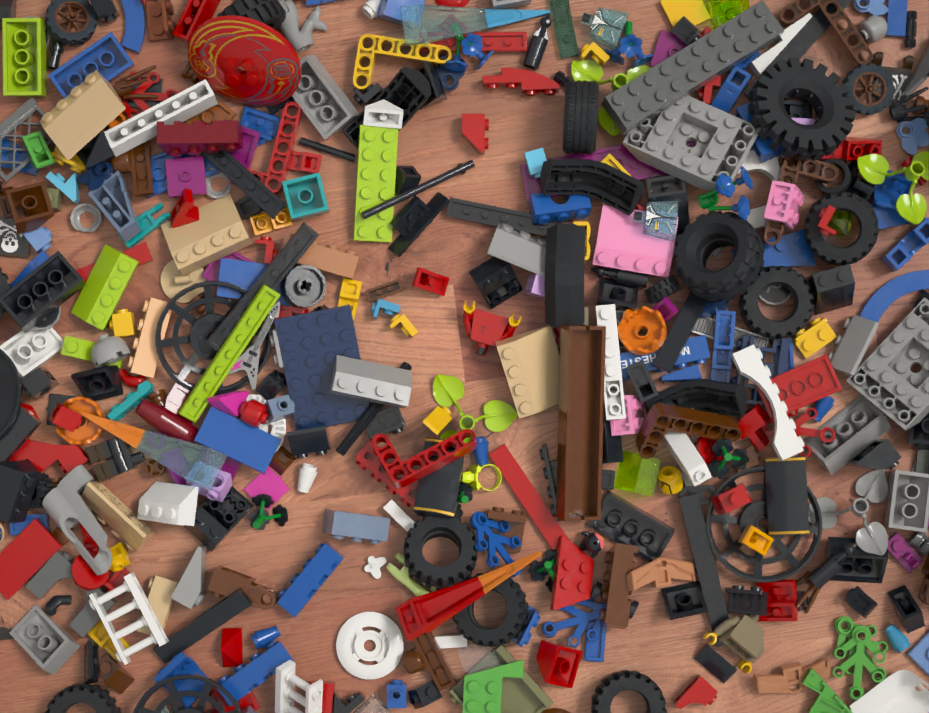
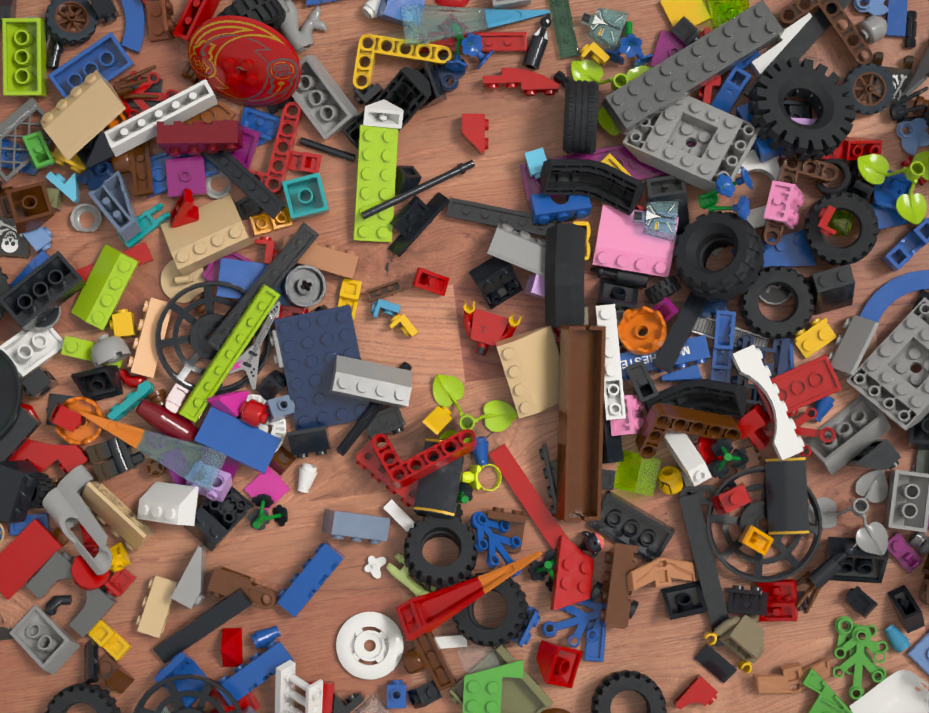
white fence [89,572,169,665] -> none

